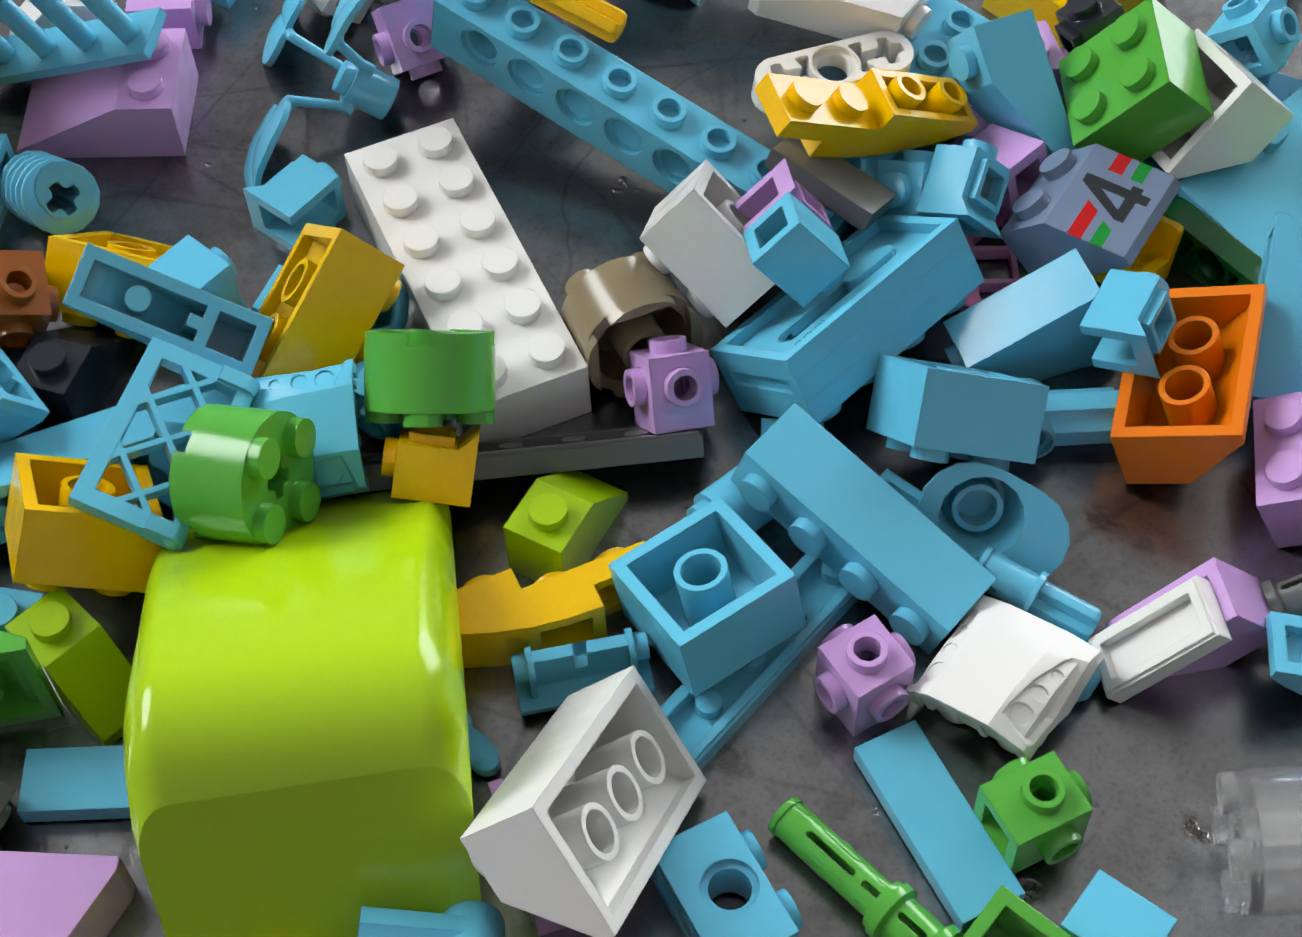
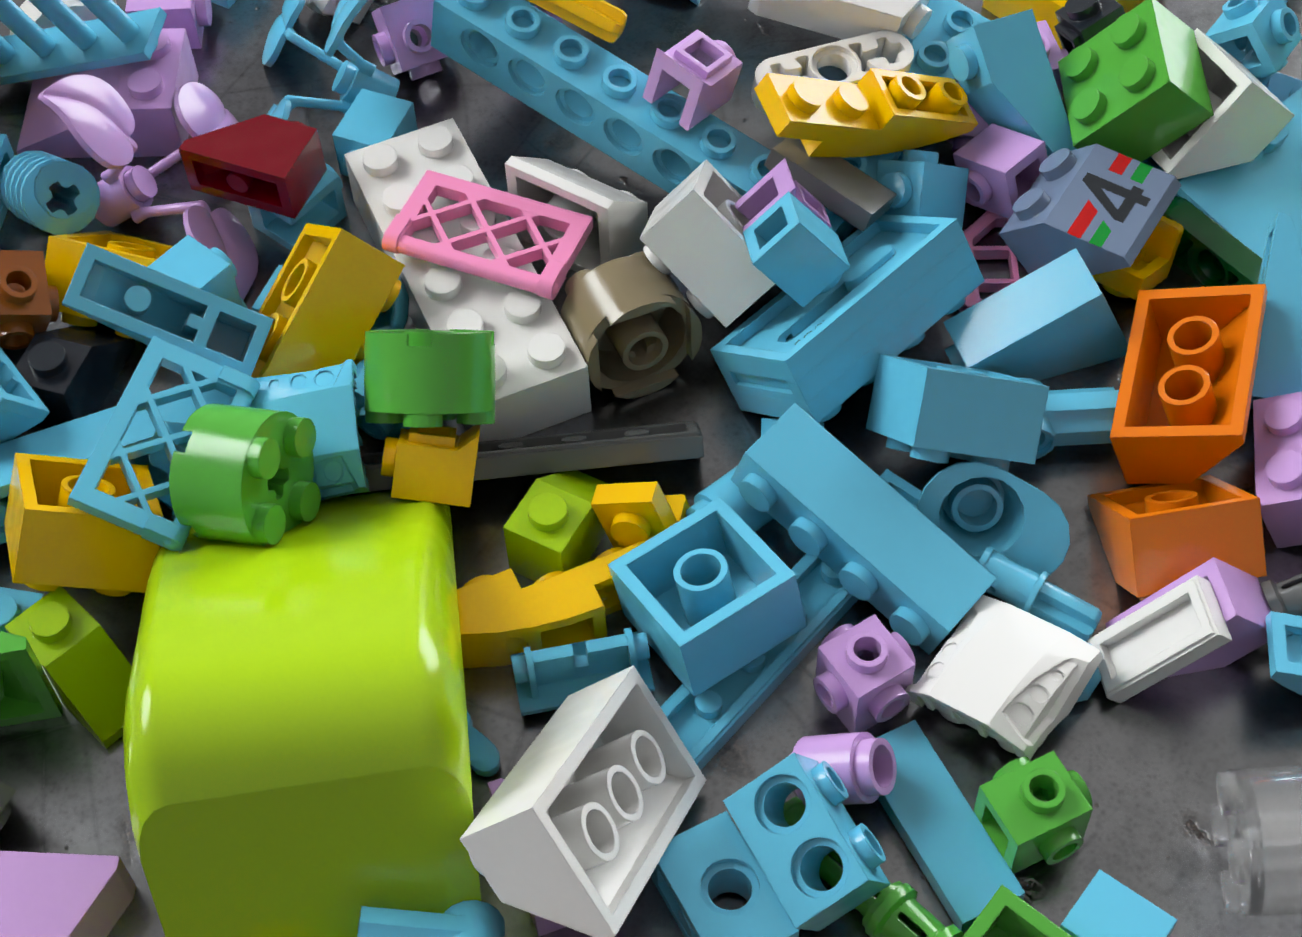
medium azure tile [17,745,131,823] -> none
lavender brick [623,335,719,435] -> none
medium azure window [915,139,1011,239] -> none
medium azure window [1079,268,1177,378] -> none
none -> lavender plant [38,75,259,300]
none -> dark red slope [178,114,327,219]
none -> medium azure brick [332,88,418,176]
none -> bright pink window [382,170,593,300]
none -> white slope [505,156,648,272]
none -> yellow bracket [591,481,690,548]
none -> lavender window [643,29,743,131]
none -> medium azure brick [723,753,890,931]
none -> lavender brick [790,732,897,805]
none -> orange slope [1087,475,1267,601]

